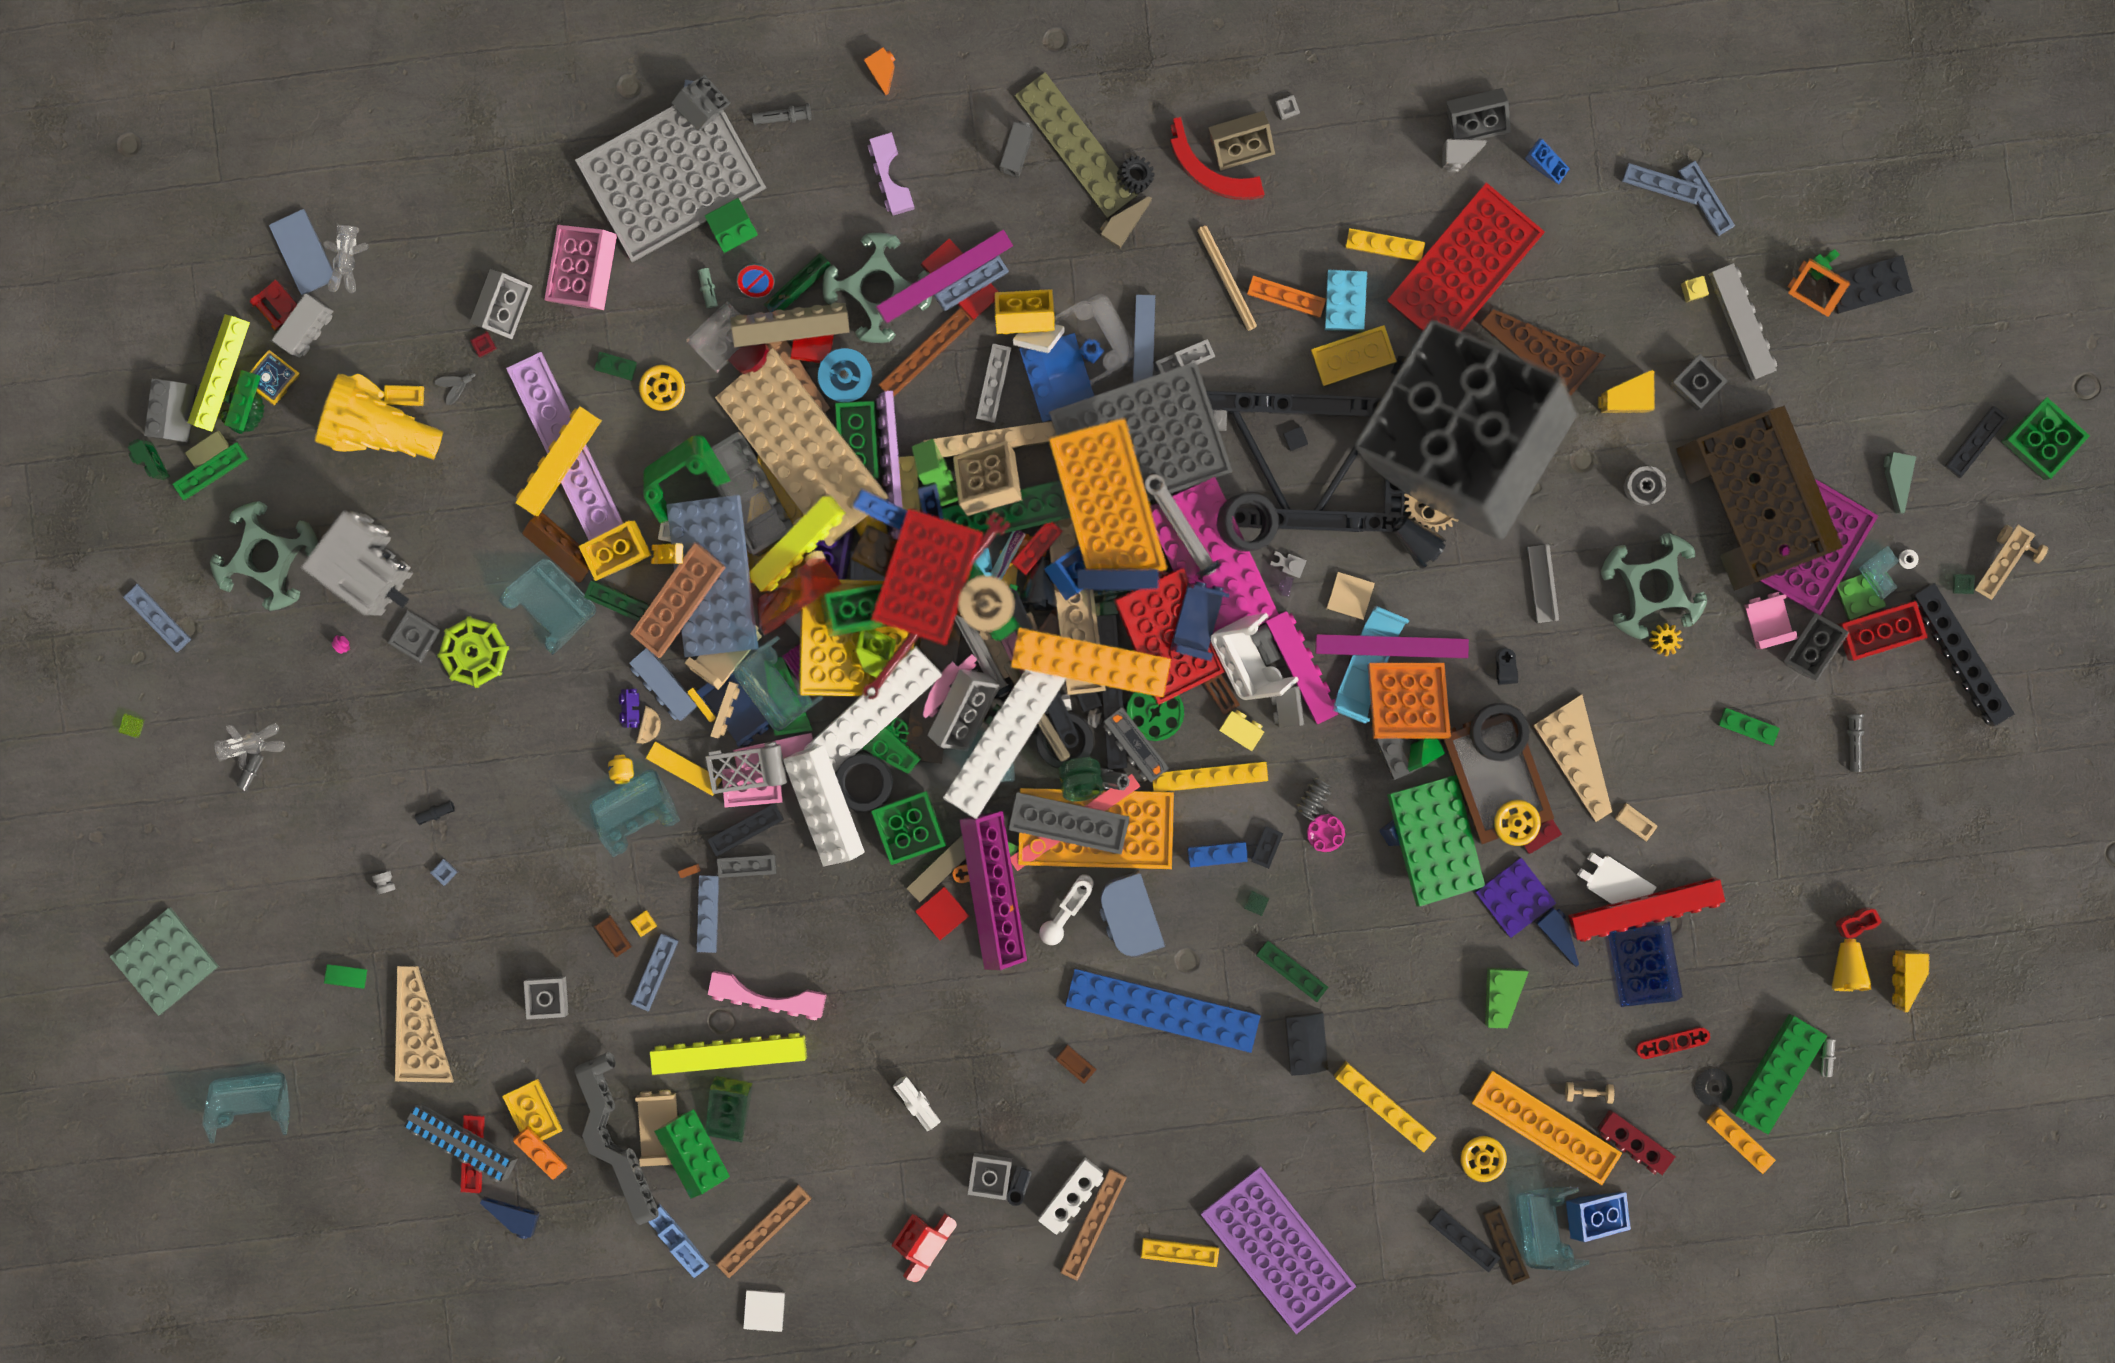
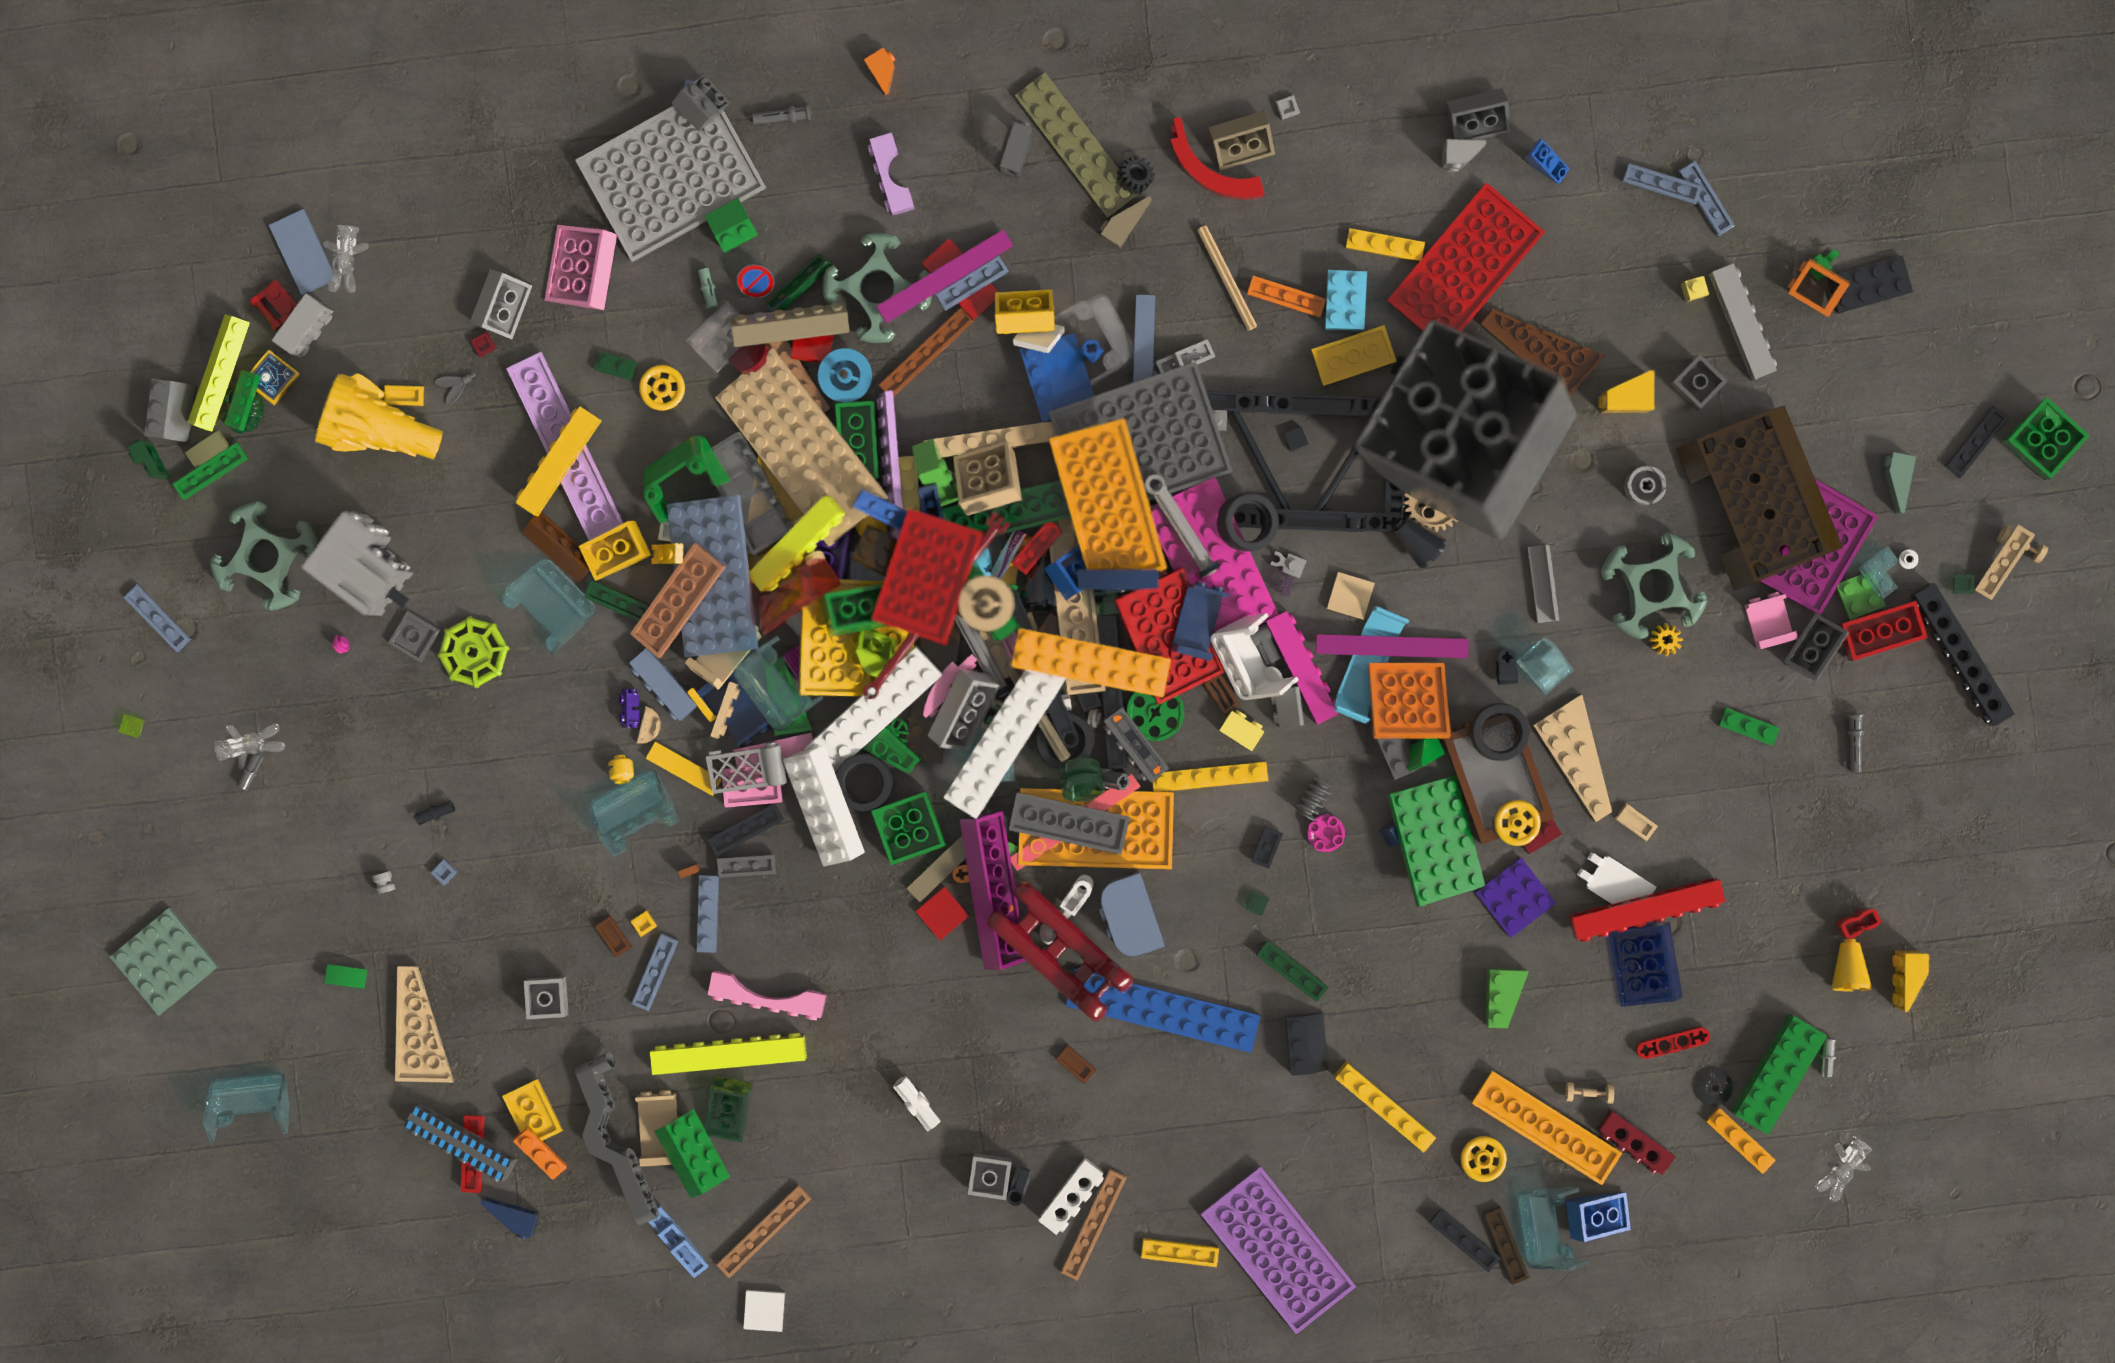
plate [891,1214,956,1282] -> none
light grey plate [976,344,1012,423] -> none
blue brick [1187,841,1248,867] -> none
dark blue slope [1535,908,1579,967] -> none
none -> dark red beam [987,881,1133,1021]
none -> clear light blue slope [1516,637,1574,696]
none -> clear animal [1816,1136,1873,1202]

